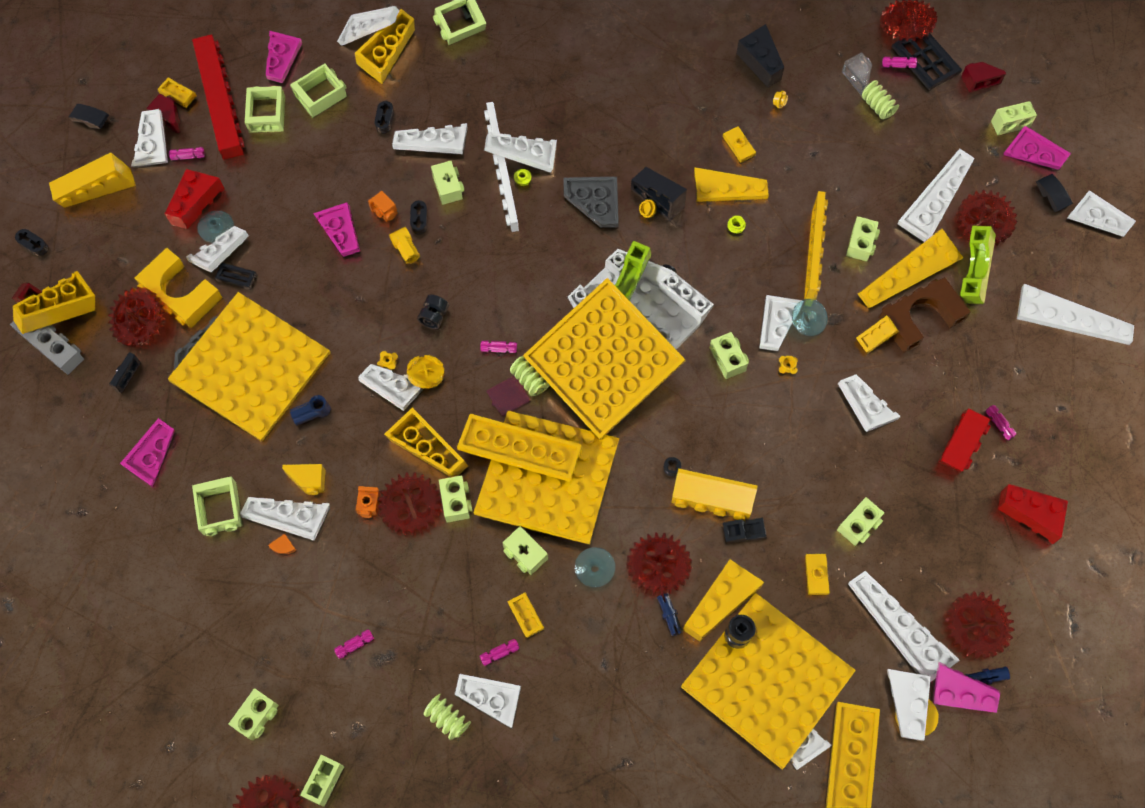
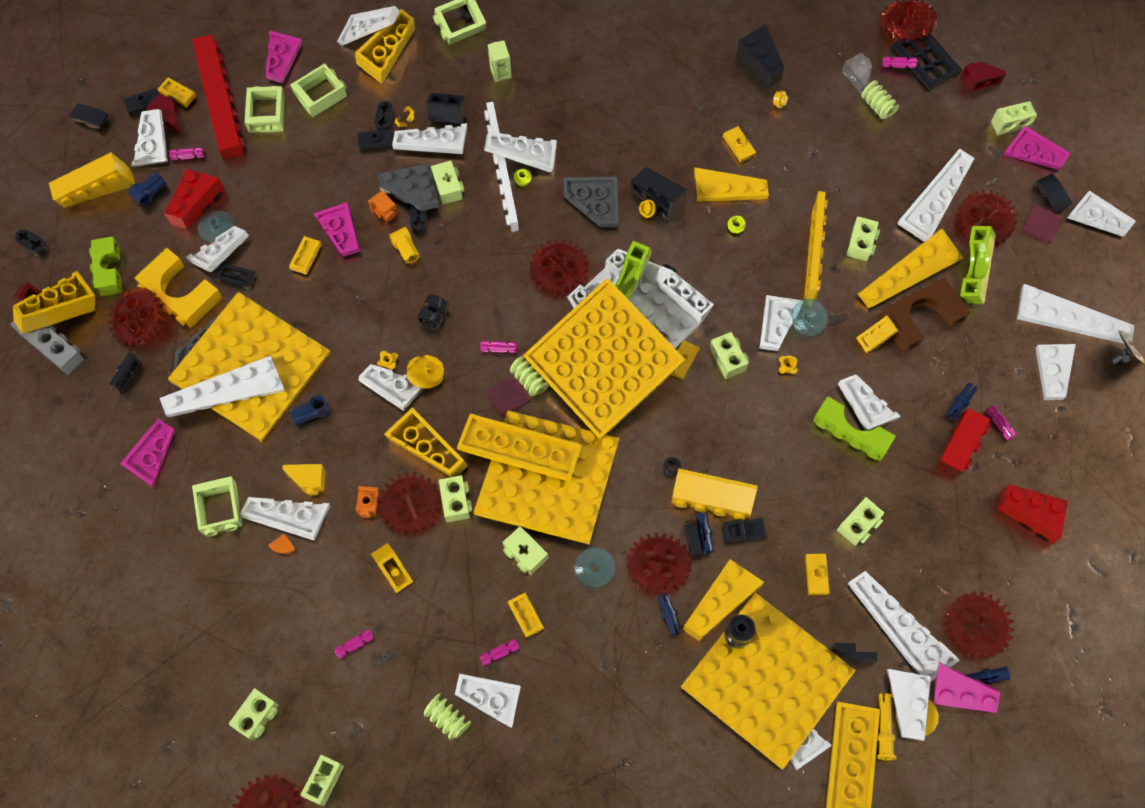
none -> lime arch [89,237,122,297]
none -> black plate [123,88,159,116]
none -> dark blue piece [128,172,167,207]
none -> white wing [160,356,285,417]
none -> yellow plate [289,236,322,275]
none -> black plate [357,129,394,151]
none -> yellow slope [371,543,413,593]
none -> dark grey plate [378,164,439,211]
none -> yellow piece [395,106,415,128]
none -> black brick [426,92,467,124]
none -> yellowish green brick [487,40,512,82]
none -> clear red gear [530,239,589,296]
none -> yellow plate [671,340,700,381]
none -> black beam [684,520,702,558]
none -> dark blue pin [695,513,714,555]
none -> lime arch [813,396,896,461]
none -> black slope [831,643,878,664]
none -> yellow pin [877,693,897,761]
none -> dark blue pin [946,383,978,420]
none -> clear pink piece [1023,205,1063,244]
none -> white wing [1036,344,1076,400]
none -> black shield [1111,331,1145,365]

